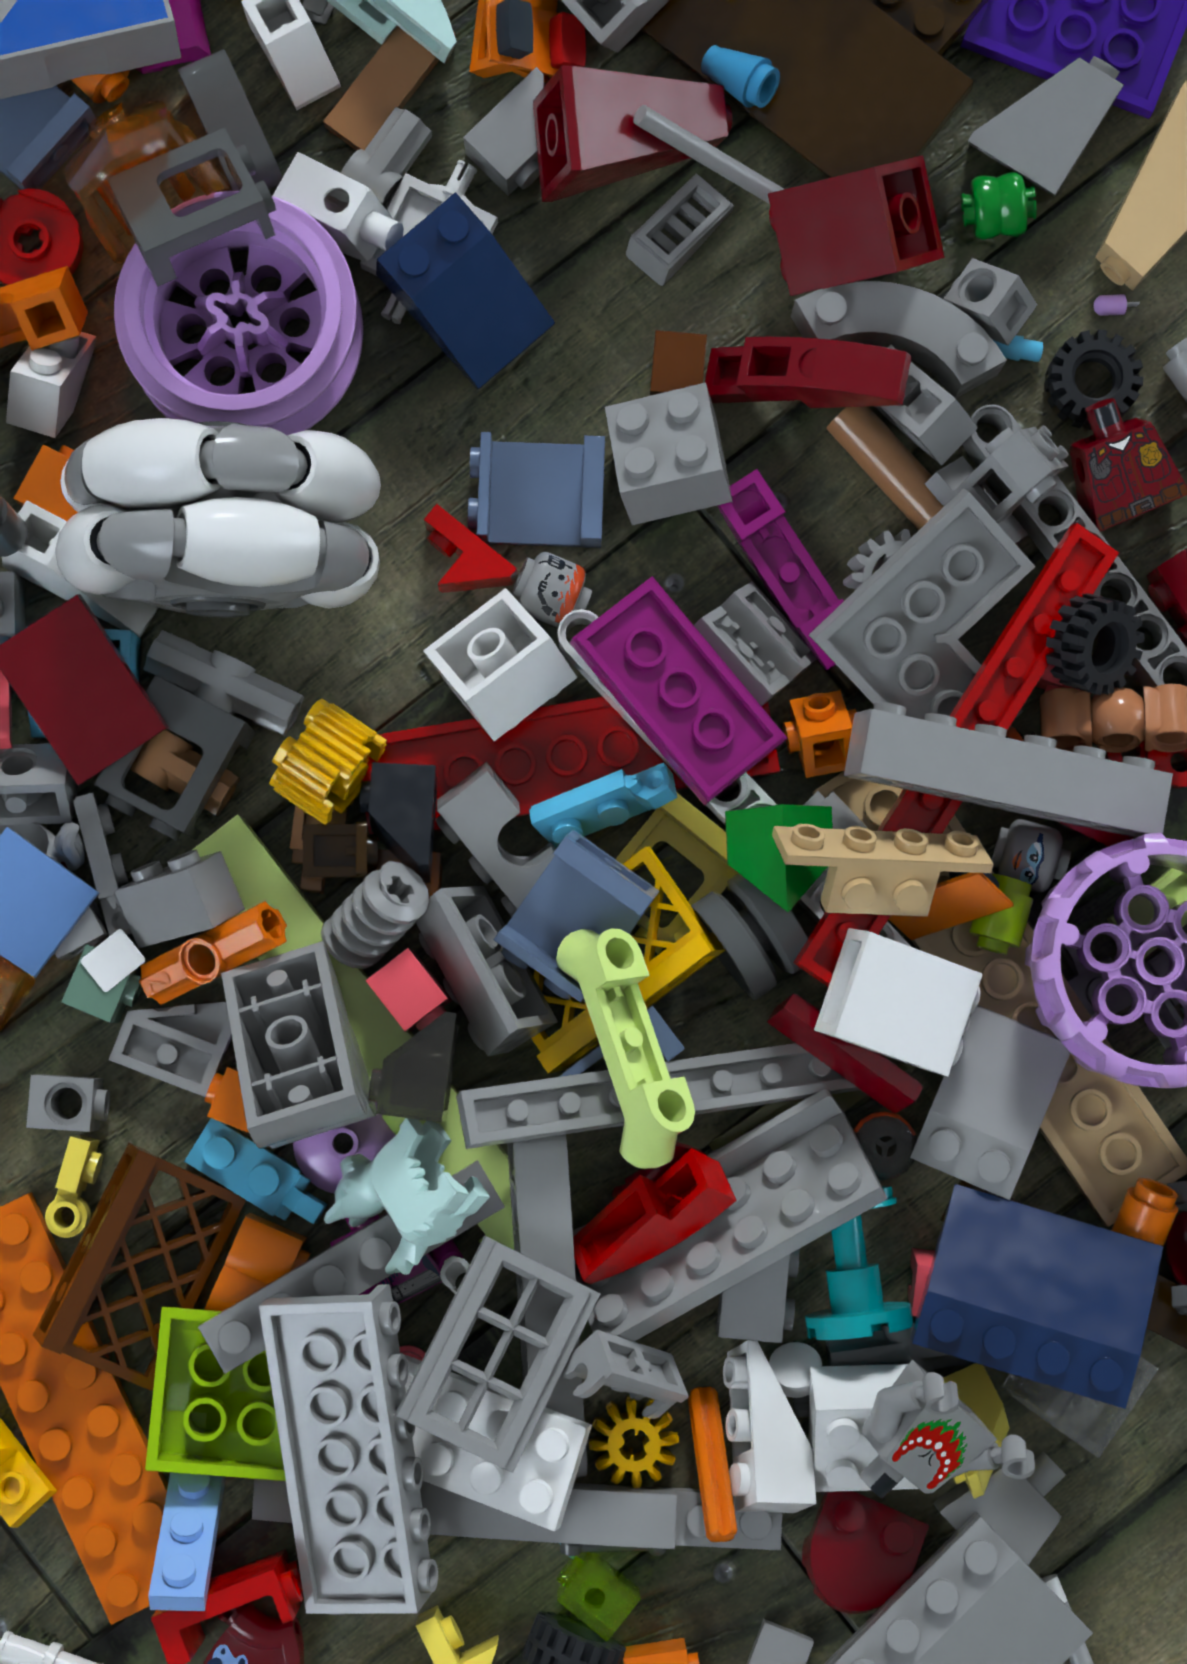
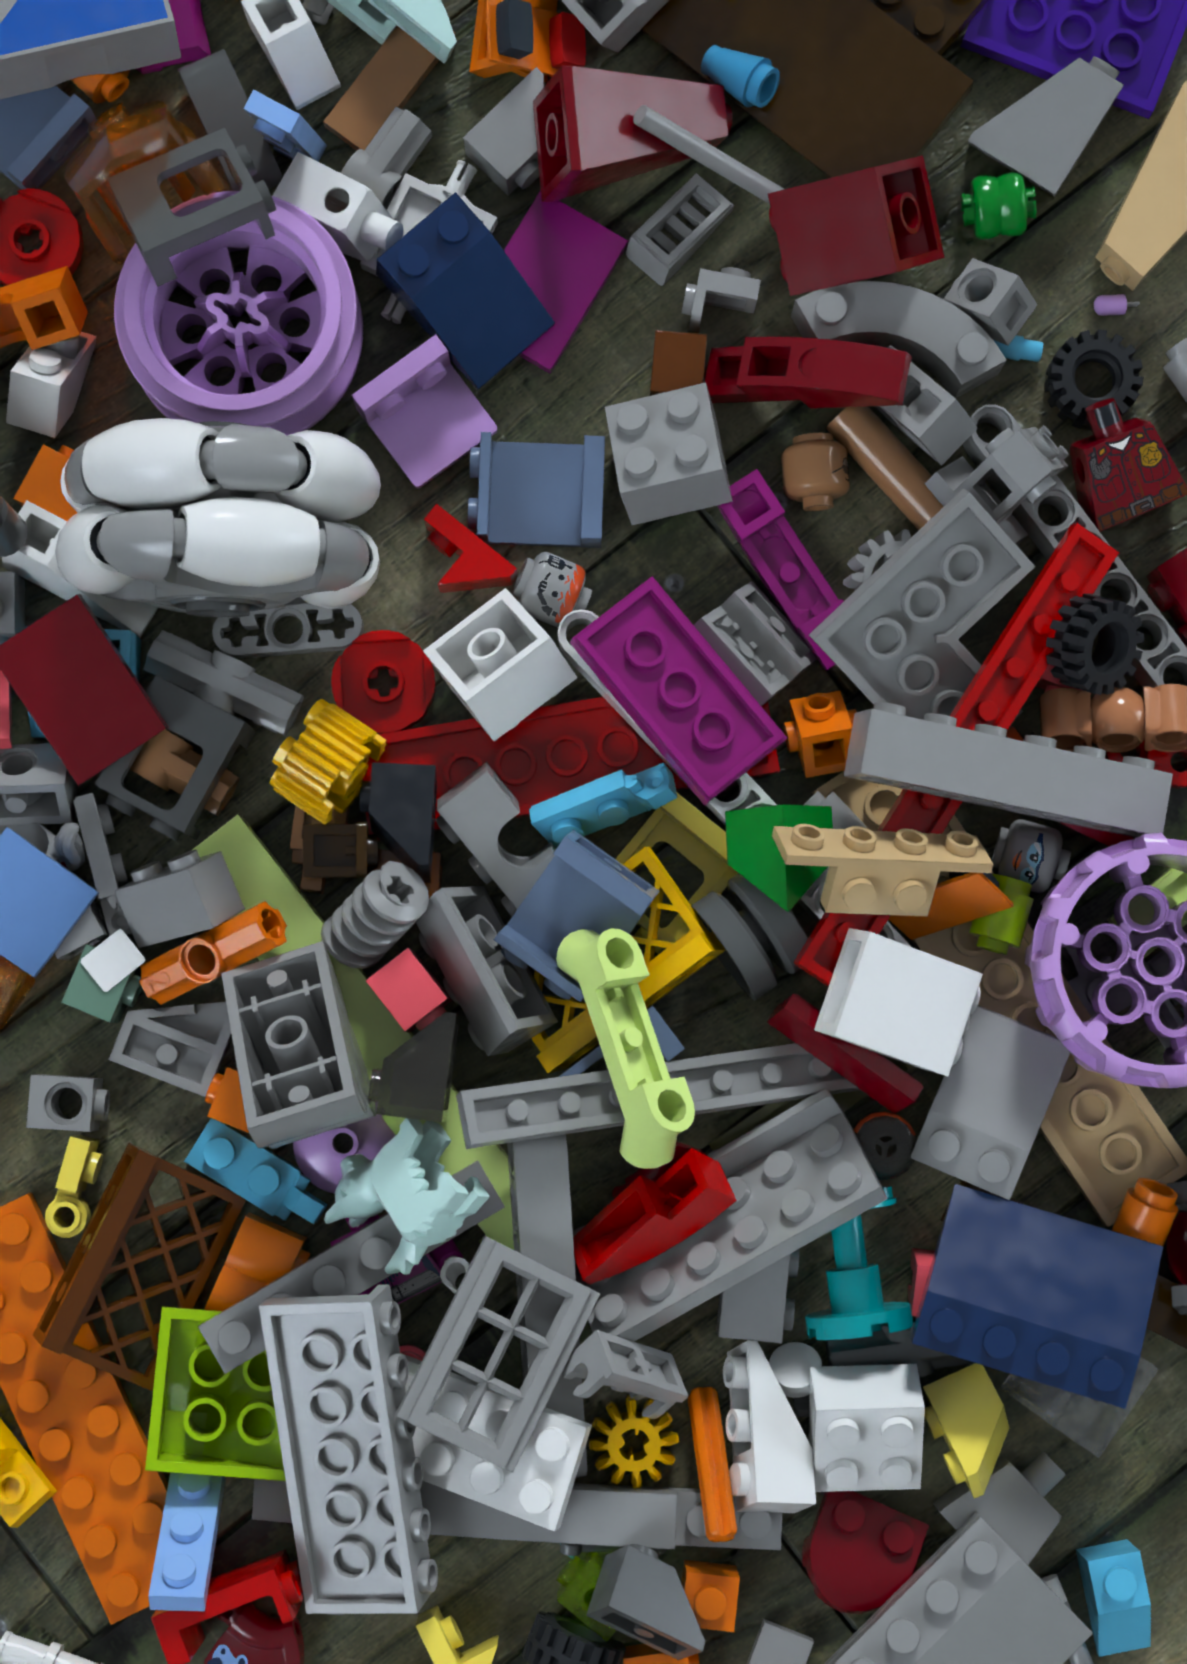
light grey torso [859,1360,1035,1499] -> none
none -> light grey beam [212,603,364,659]
none -> light blue plate [243,89,327,162]
none -> red plate [331,630,436,734]
none -> lavender bracket [352,334,497,489]
none -> magenta tile [504,190,628,374]
none -> dark grey slope [586,1544,705,1660]
none -> light grey bracket [681,267,761,332]
none -> orange brick [681,1560,740,1632]
none -> medium nougat head [781,432,850,511]
none -> medium azure slope [1076,1539,1151,1657]

